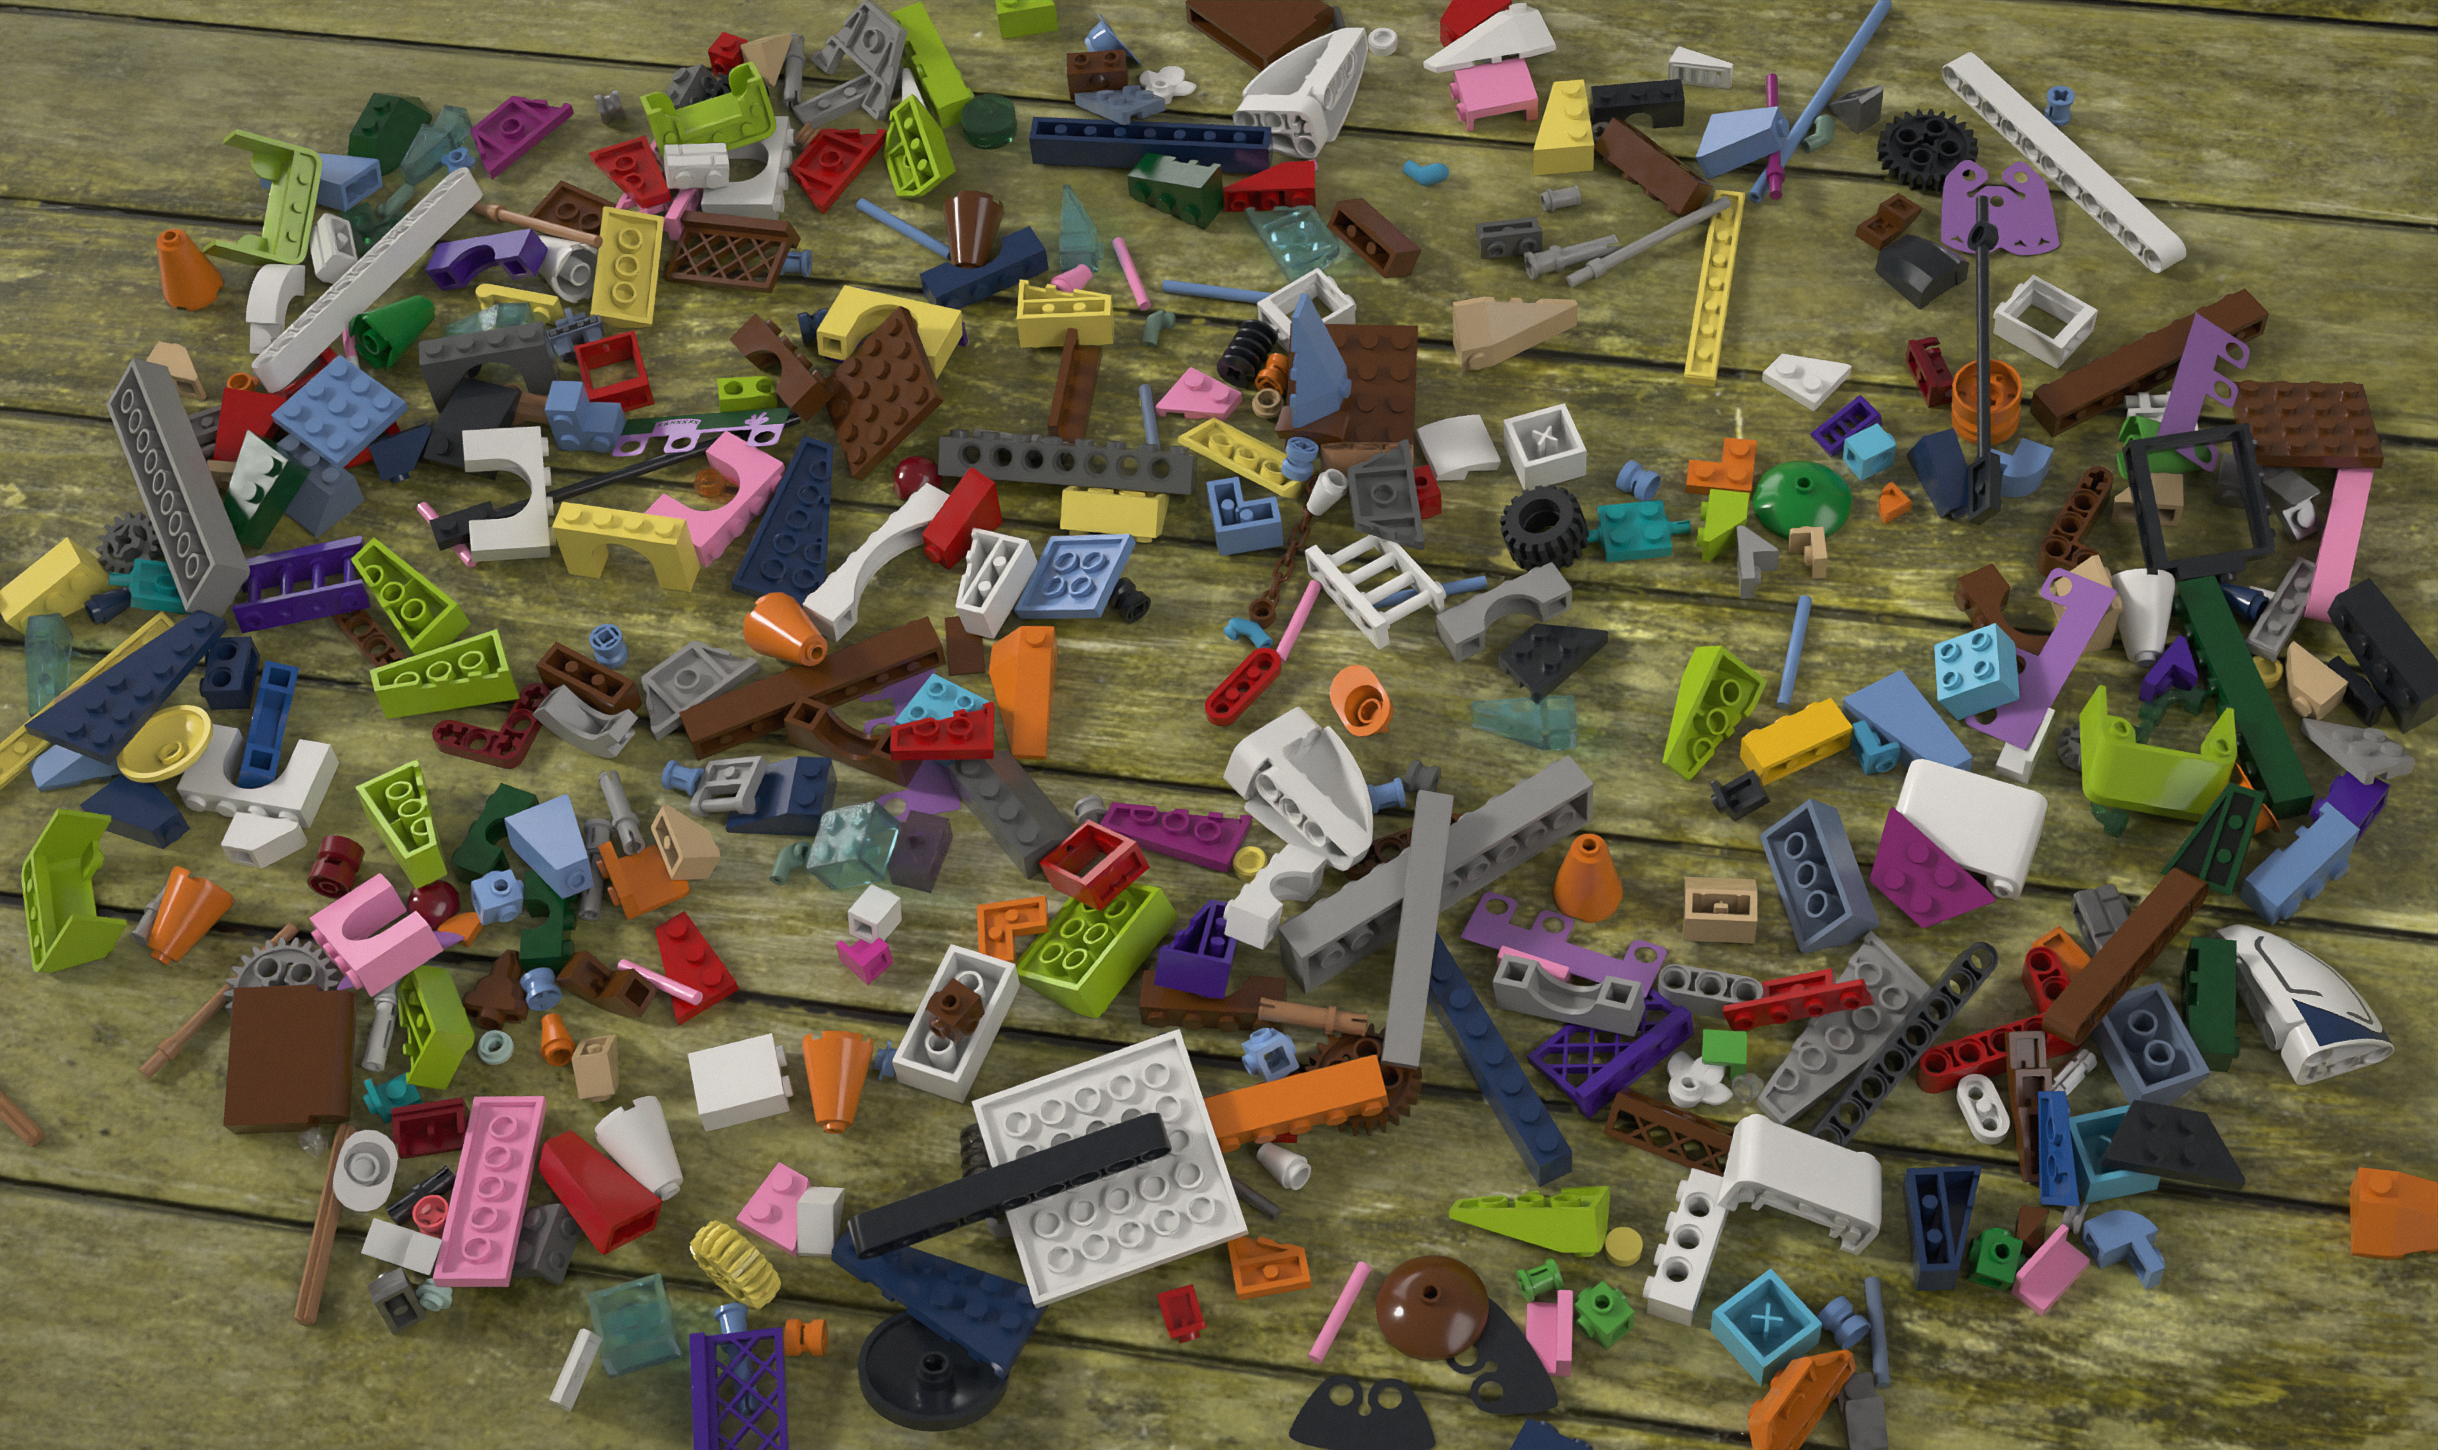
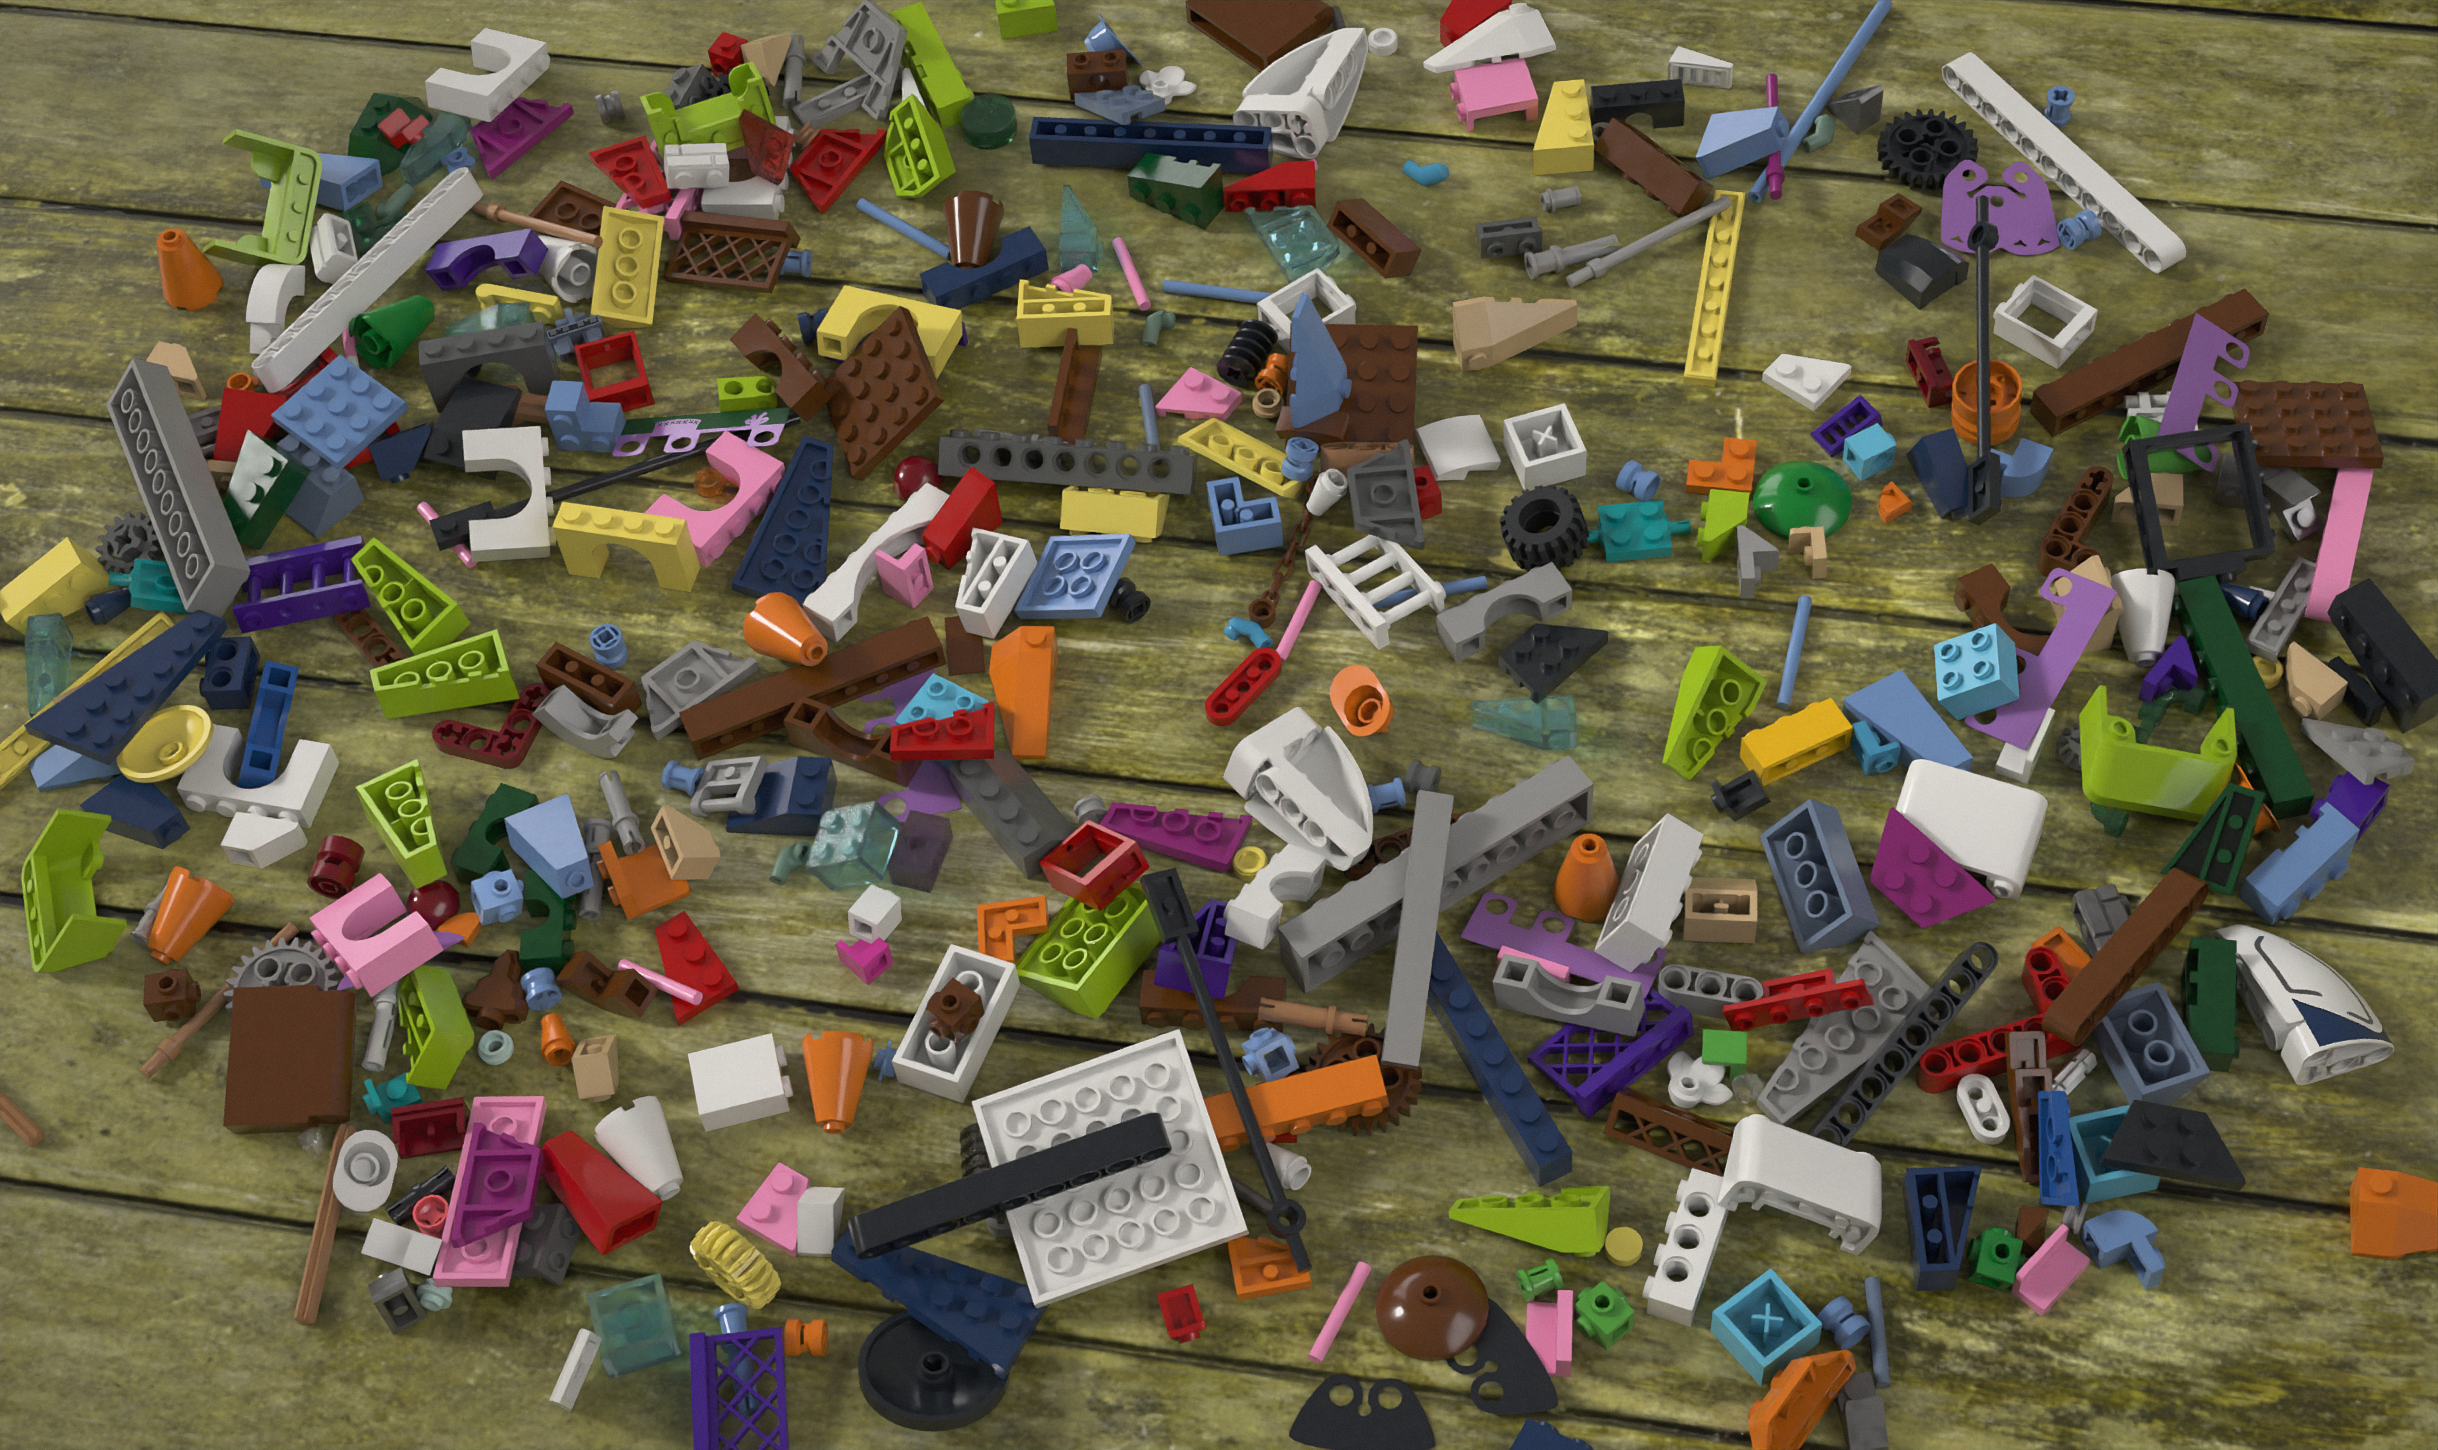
none -> reddish brown brick [143,969,201,1022]
none -> red bracket [378,108,430,149]
none -> white arch [425,28,550,122]
none -> magenta wing [451,1122,543,1248]
none -> clear red wing [738,109,795,186]
none -> bright pink panel [874,543,934,610]
none -> black bar [1140,868,1313,1274]
none -> white brick [1594,813,1704,972]
none -> medium blue wheel [2057,209,2102,250]

